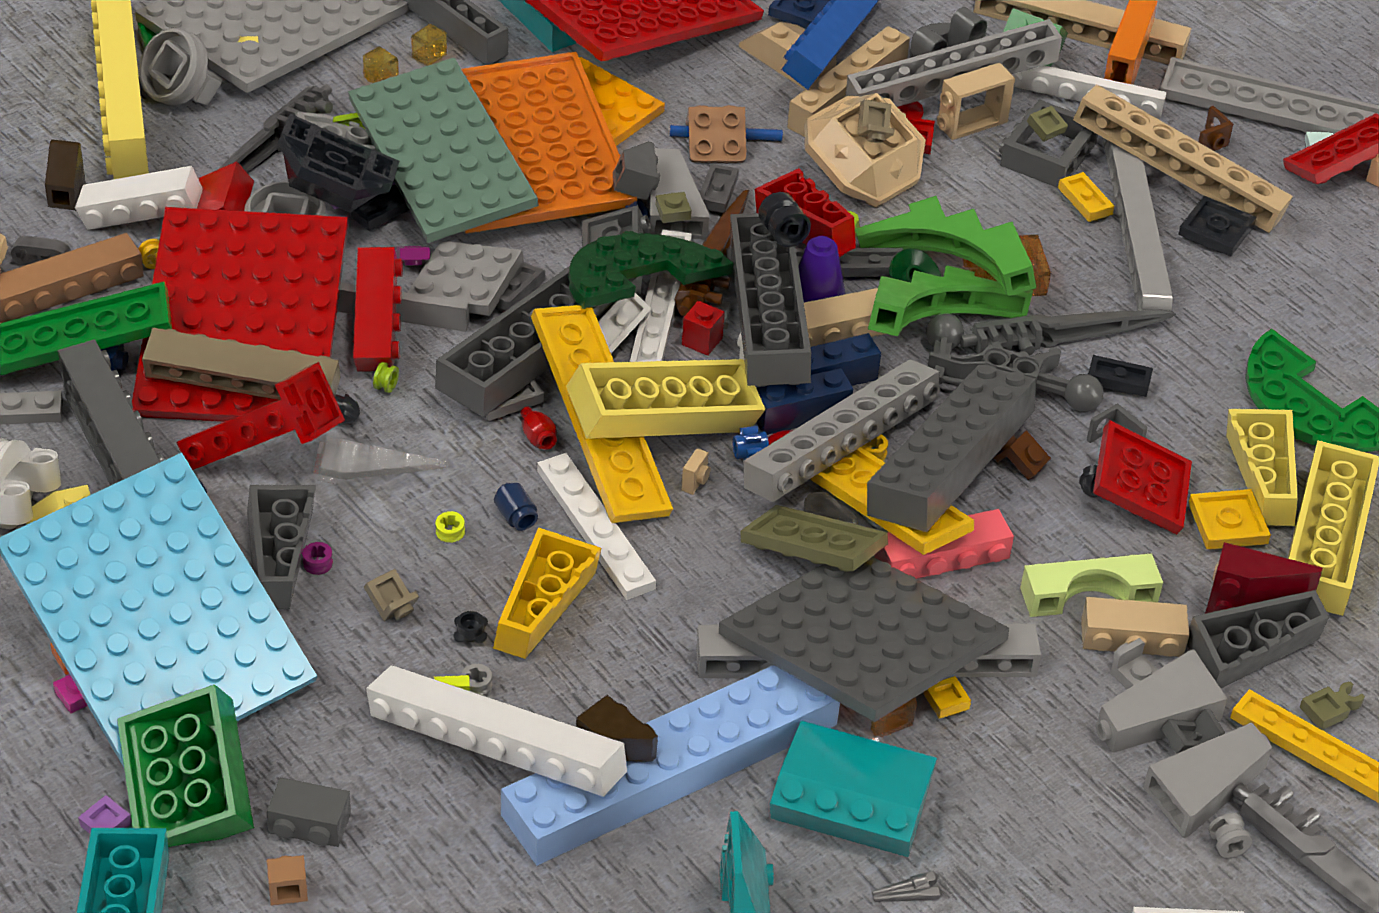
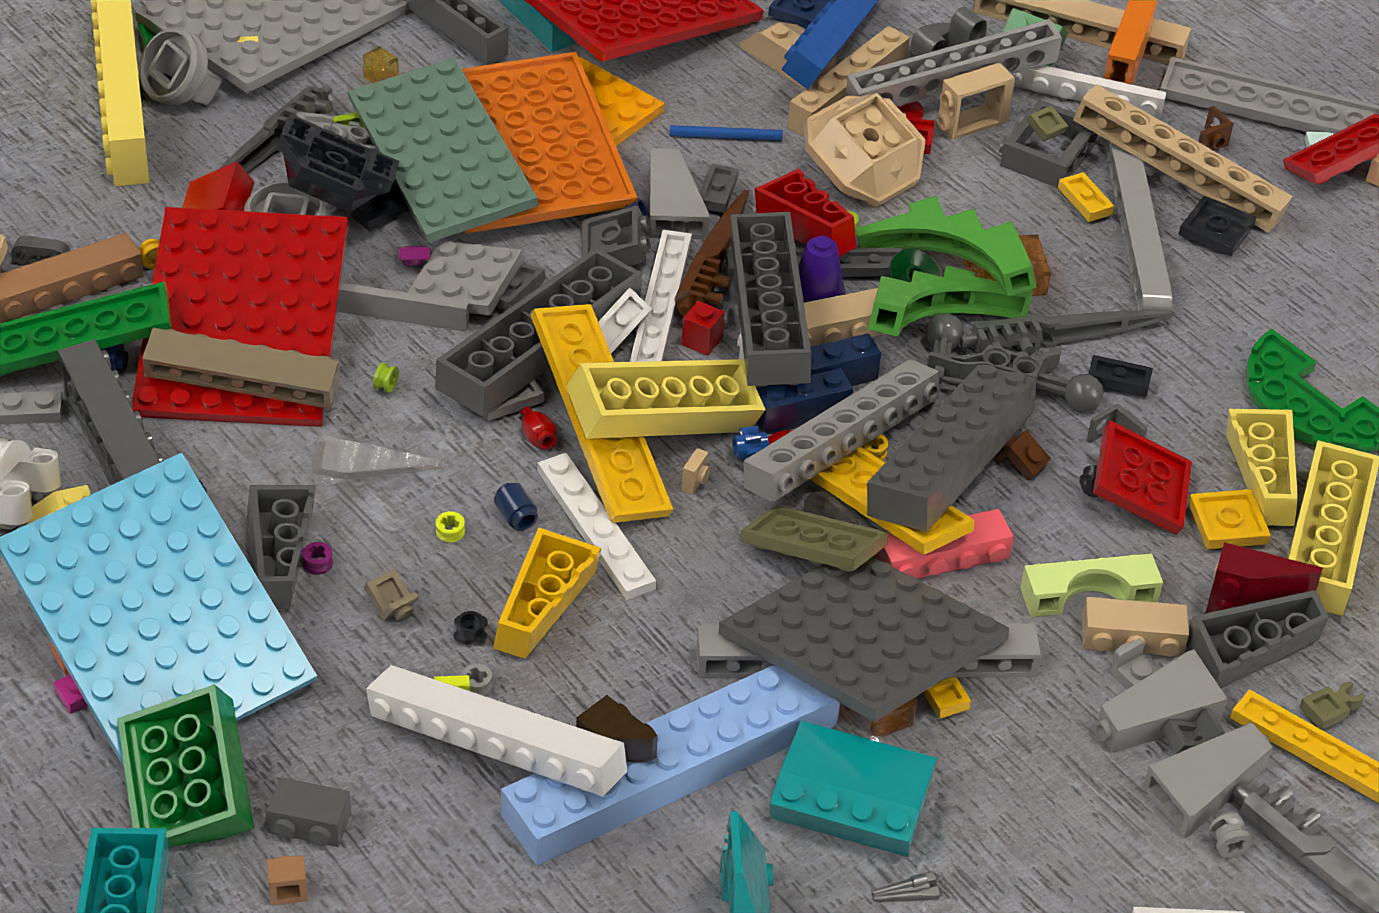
dark brown slope [45,139,86,211] -> none
white brick [75,166,203,230] -> none
medium lavender plate [78,795,132,833] -> none
red bracket [176,362,345,470] -> none
black plate [335,394,360,425] -> none
red brick [353,247,403,372] -> none
clear yellow plate [411,23,447,66] -> none
dark green plate [568,231,734,309] -> none
dark grey slope [613,141,660,200] -> none
olive plate [655,192,692,223] -> none
medium nougat bracket [686,105,746,163] -> none
black wheel [758,192,811,247] -> none
dark tan bracket [857,99,895,143] -> none

